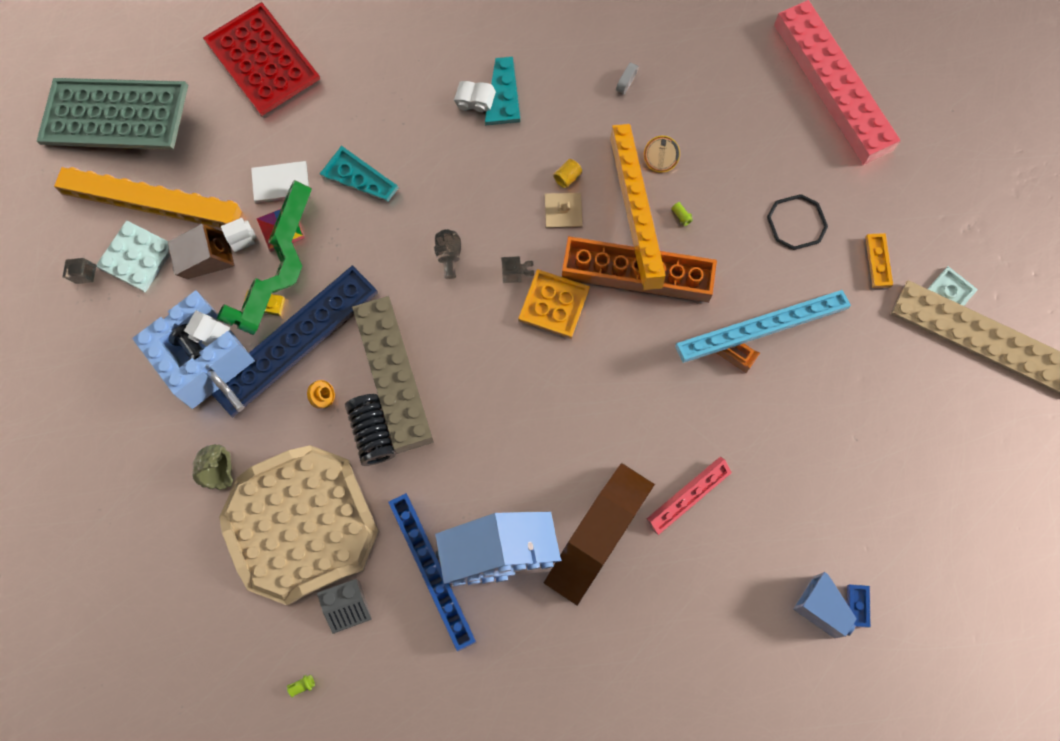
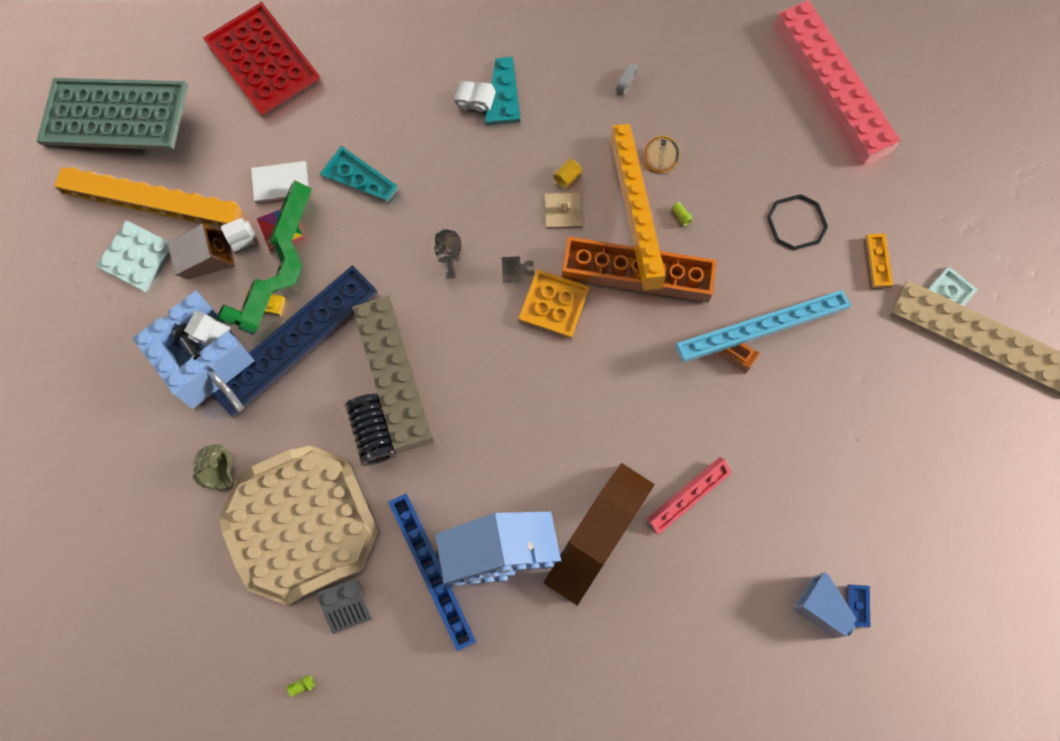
clear smoke brick [62,258,97,284] -> none
light orange plate [307,380,335,409] -> none

